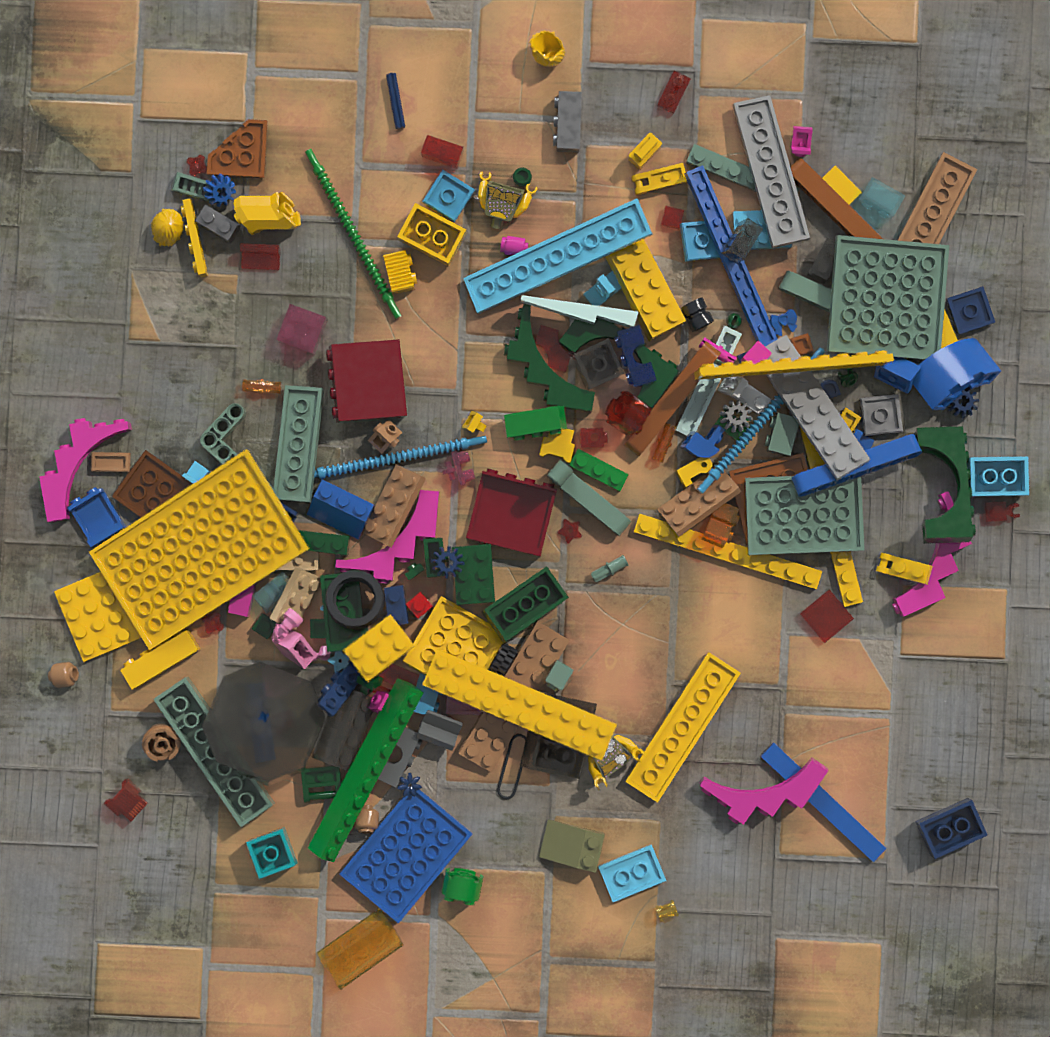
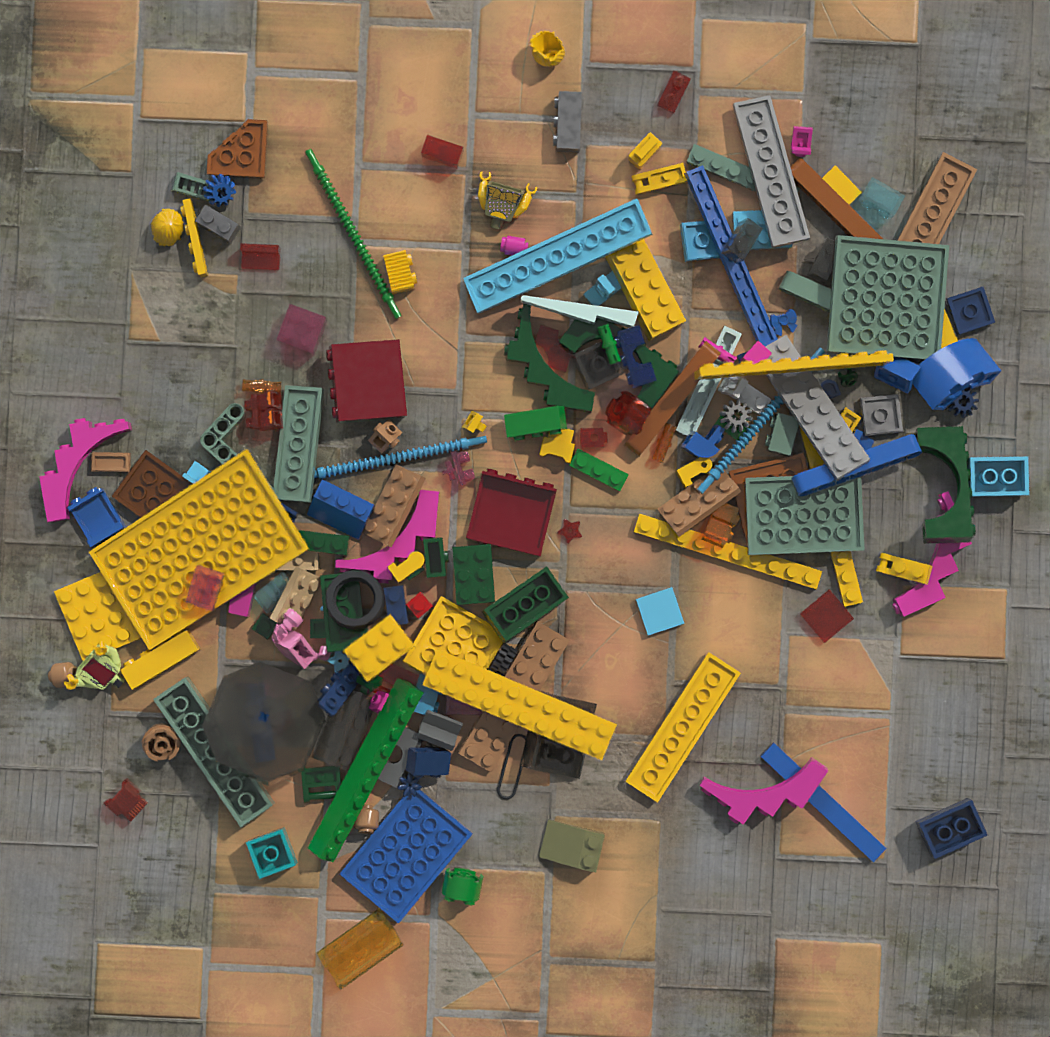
clear red plate [186,155,207,176] -> none
clear red plate [202,613,224,634] -> none
yellow brick [233,192,301,235] -> none
dark blue axle [386,73,405,129] -> none
yellow brick [397,203,467,266] -> none
dark azure plate [422,170,475,223] -> none
dark blue gear [431,546,464,579] -> none
dark green plate [513,167,532,187] -> none
sand green brick [545,660,574,691] -> none
sand green beam [547,460,632,536] -> none
torso [588,735,646,790] -> none
sand green axle [591,555,629,582] -> none
medium azure plate [598,844,666,902] -> none
clear yellow bush [655,900,679,922] -> none
clear red plate [661,206,684,230] -> none
black wheel [680,297,714,332] -> none
dark green hinge [726,313,742,329] -> none
dark orange tile [789,333,814,356] -> none
clear red plate [985,501,1020,522] -> none
none -> torso [64,641,125,690]
none -> clear pink plate [186,565,225,611]
none -> clear red hips [244,390,283,432]
none -> yellow leg [388,551,425,583]
none -> dark blue brick [406,747,451,778]
none -> green pin [597,324,621,364]
none -> medium azure tile [636,587,684,636]

